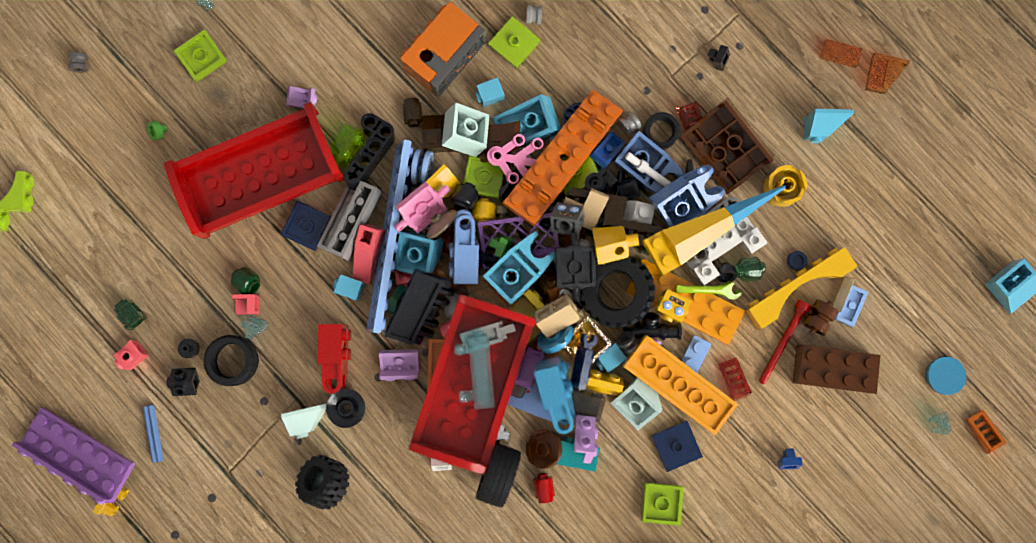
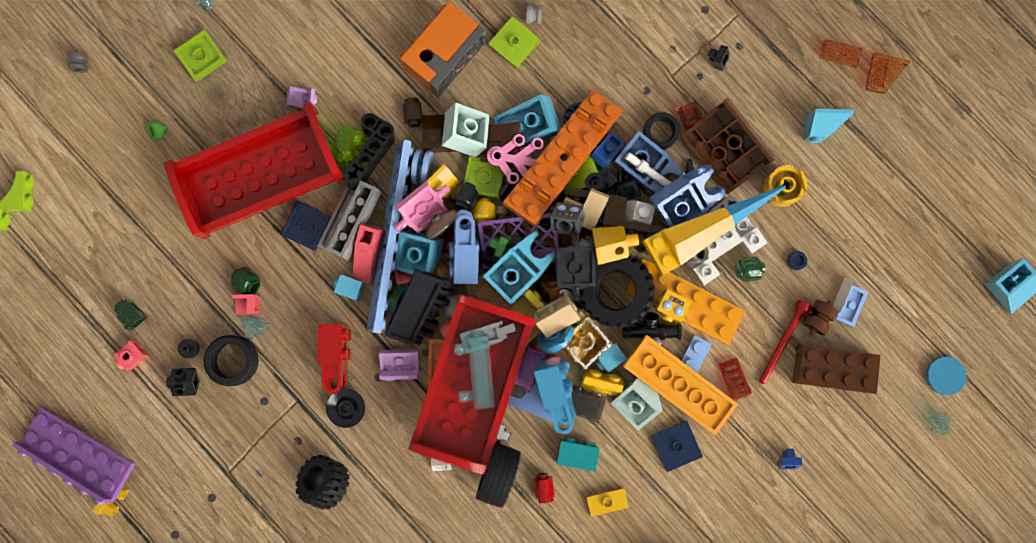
medium blue axle [143,405,163,463] -> none
light aqua slope [281,404,327,439] -> none
medium azure brick [475,77,505,107] -> none
reddish brown tile [526,429,562,469] -> none
dark blue plate [571,333,597,389] -> none
lavender bracket [574,415,598,464] -> none
flat silver wheel [616,331,639,356] -> none
light grey wheel [618,112,642,136] -> none
lime plate [641,482,684,526] -> none
lime piece [676,281,742,299] -> none
black tile [717,263,737,283] -> none
yellow arch [745,247,858,330] -> none
orange slope [965,410,1007,454] -> none
none -> yellow plate [586,487,629,517]

